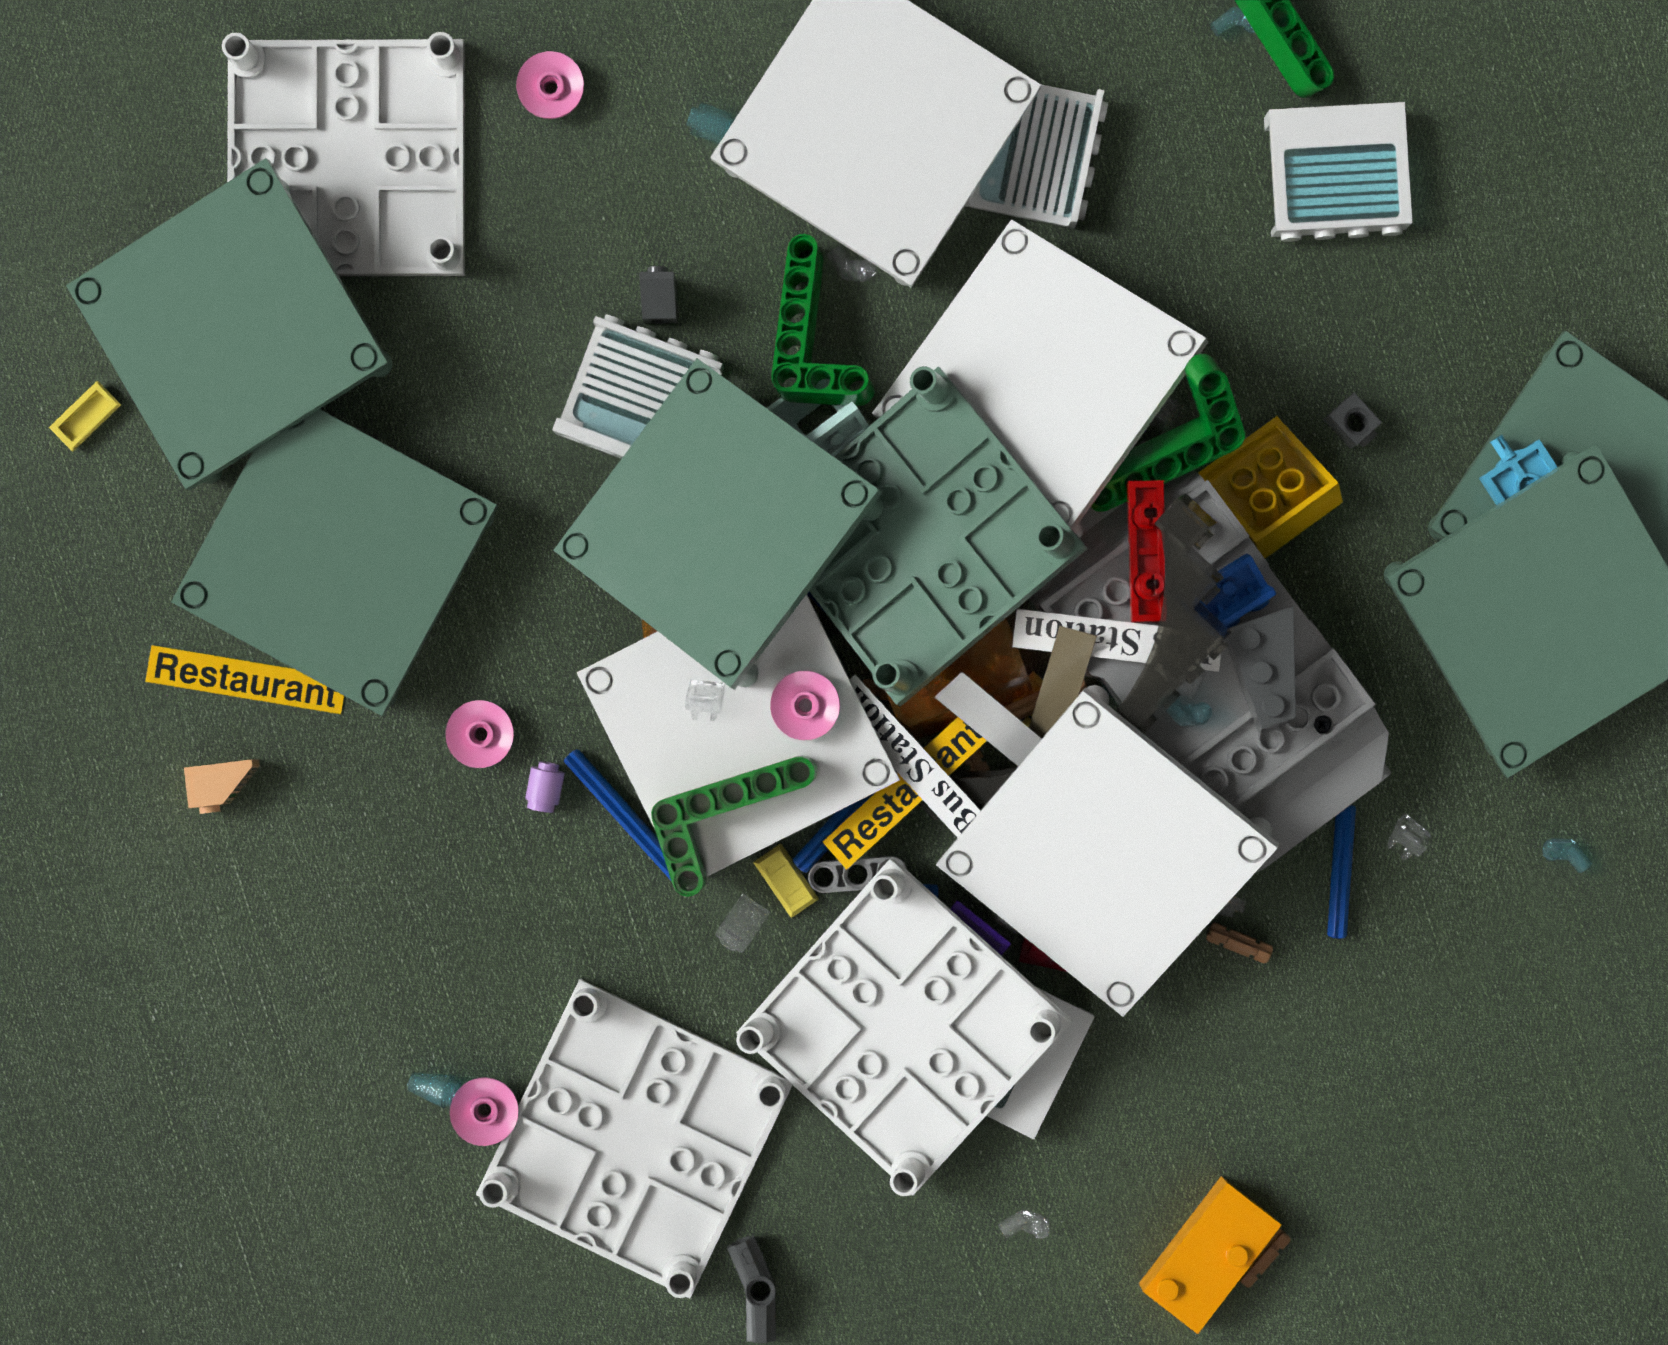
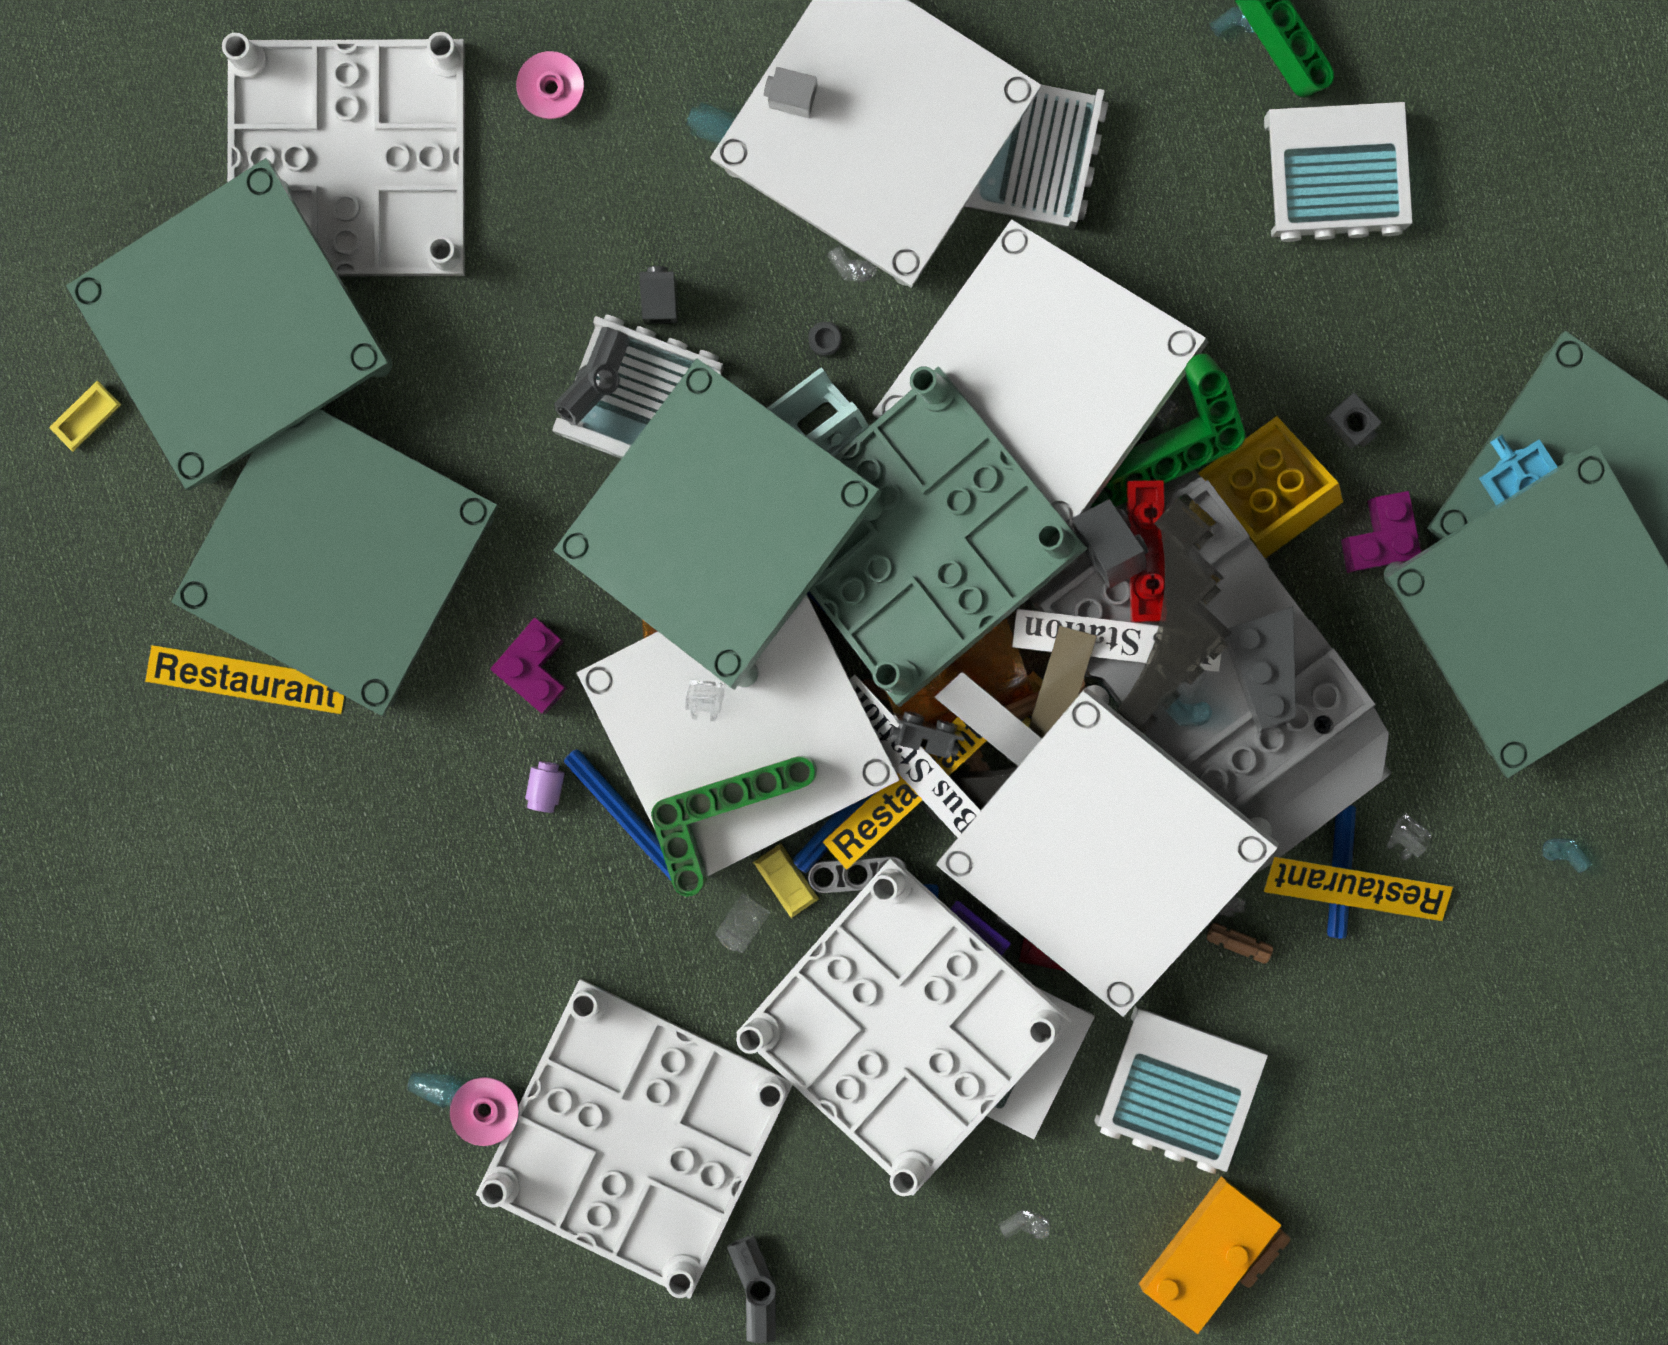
light nougat slope [184,759,260,814] -> none
bright pink dish [446,700,514,768] -> none
bright pink dish [770,671,840,740] -> none
green beam [771,234,874,406] -> none
blue bracket [1188,553,1277,631] -> none
none -> magenta brick [490,617,568,714]
none -> dark grey piece [554,327,630,425]
none -> light grey brick [764,66,818,118]
none -> dark grey tile [808,322,842,357]
none -> dark grey hinge [889,711,964,759]
none -> dark grey brick [1072,499,1148,588]
none -> panel [1094,1006,1268,1174]
none -> yellow sticker [1264,857,1453,921]
none -> magenta brick [1341,491,1421,573]

